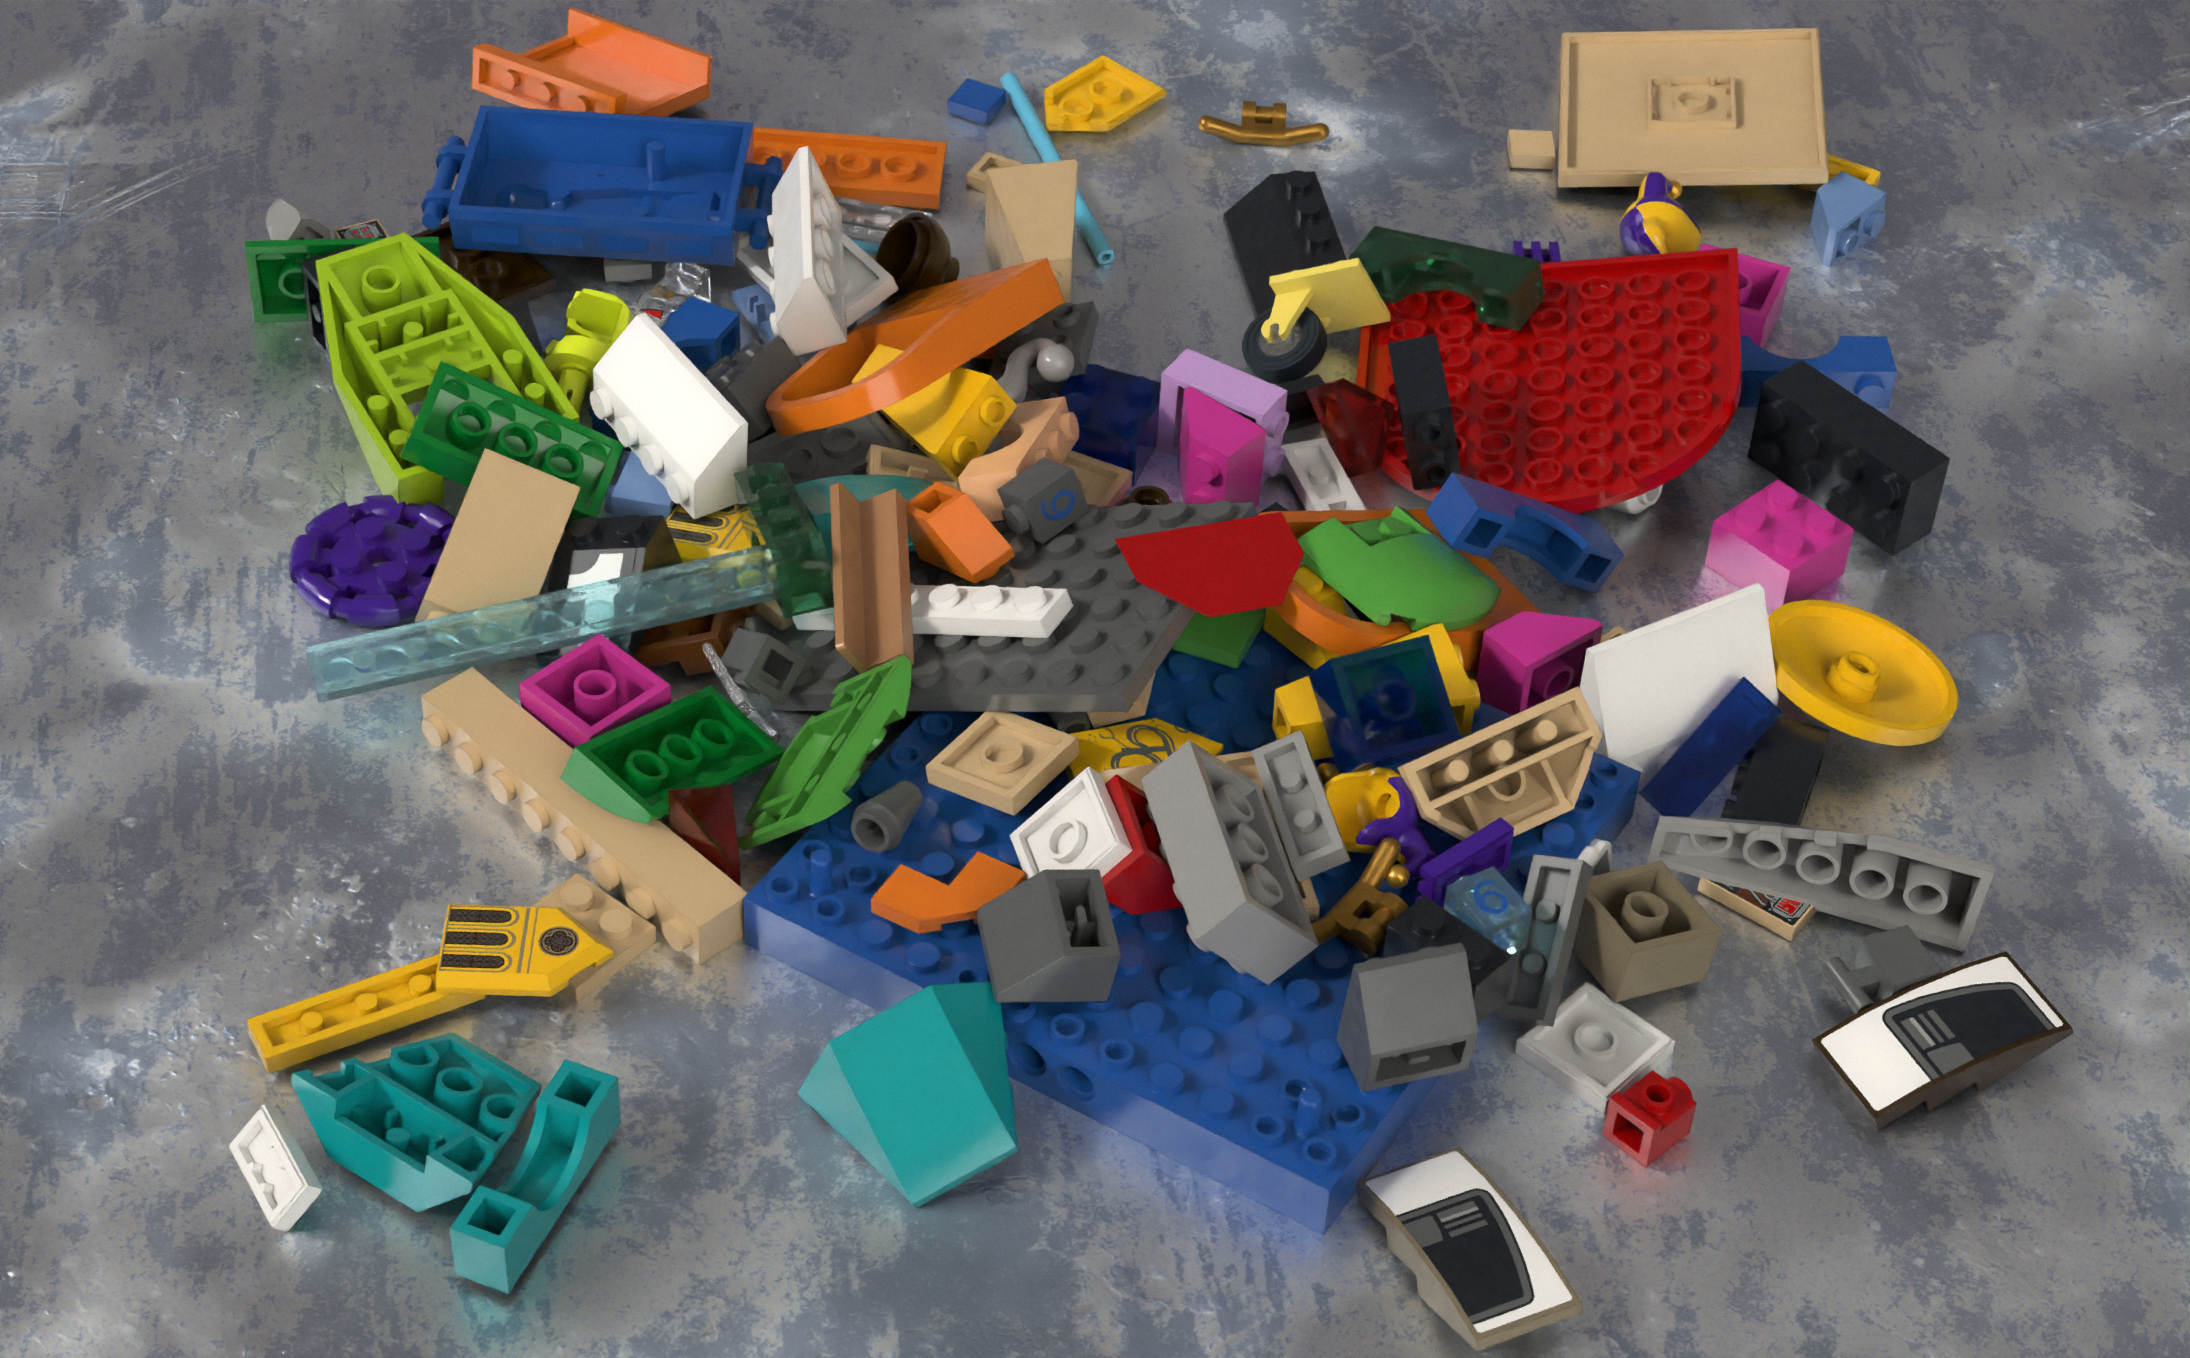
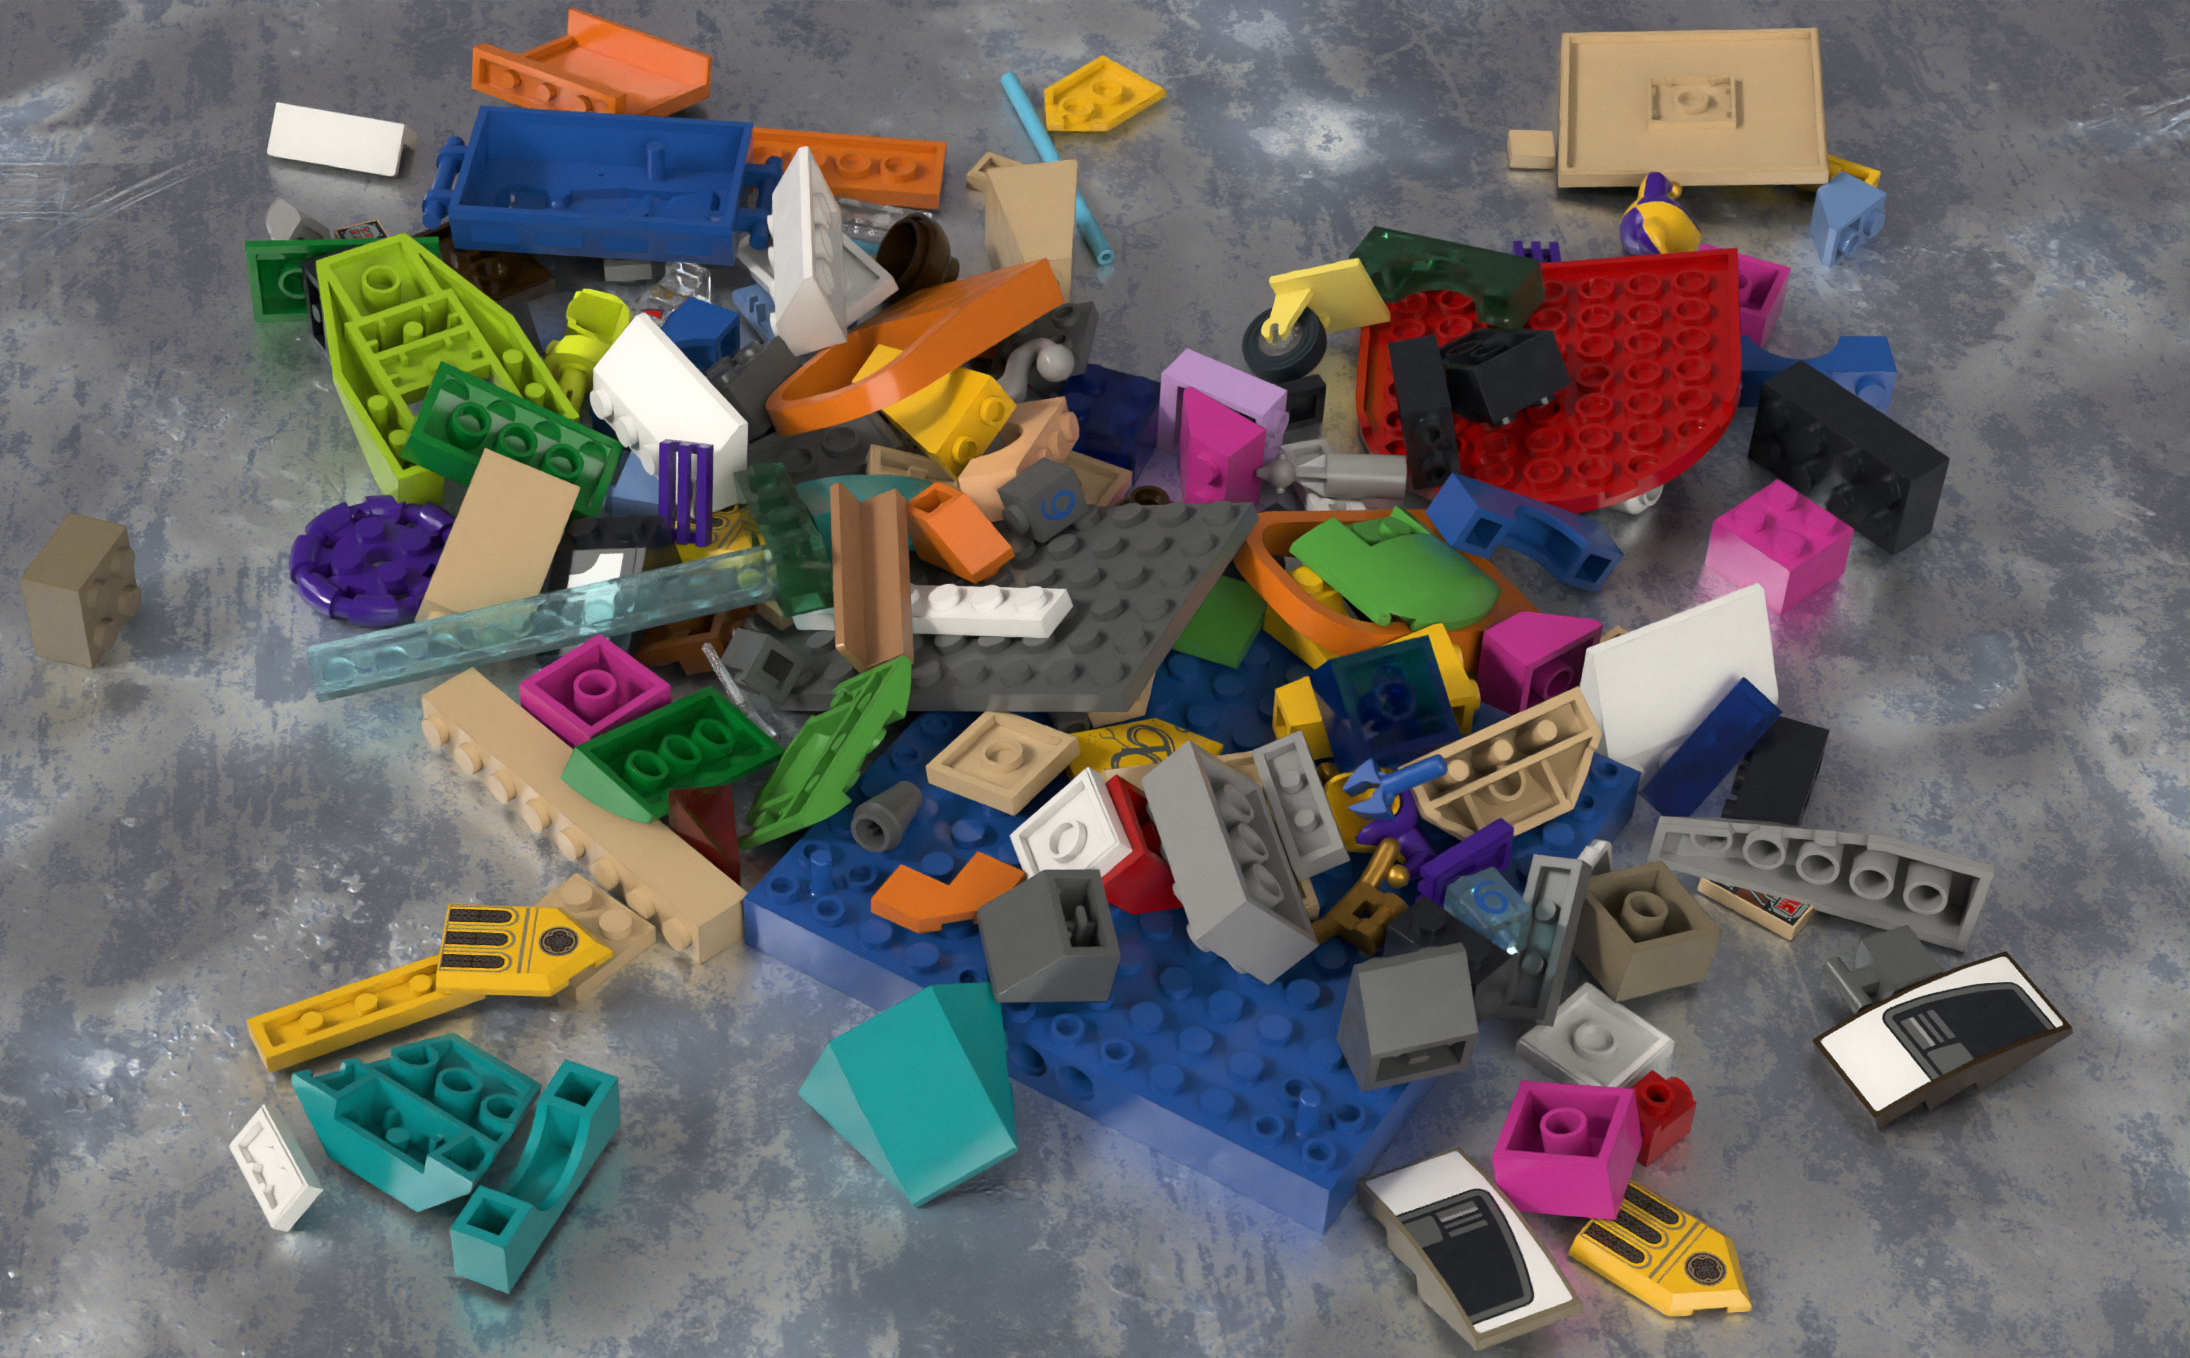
blue tile [947,78,1006,125] -> none
red sticker [1115,512,1304,618] -> none
pearl gold piece [1198,101,1330,147] -> none
black slope [1223,171,1347,318] -> none
clear red slope [1307,378,1395,478] -> none
yellow dish [1768,600,1958,746] -> none
none -> dark tan brick [20,512,141,669]
none -> white panel [267,102,418,178]
none -> dark purple tile [658,439,714,547]
none -> light grey wheel [1256,453,1407,499]
none -> blue bar [1343,754,1448,820]
none -> black slope [1439,328,1571,428]
none -> dark pink brick [1492,1080,1643,1220]
none -> yellow tile [1568,1179,1752,1317]

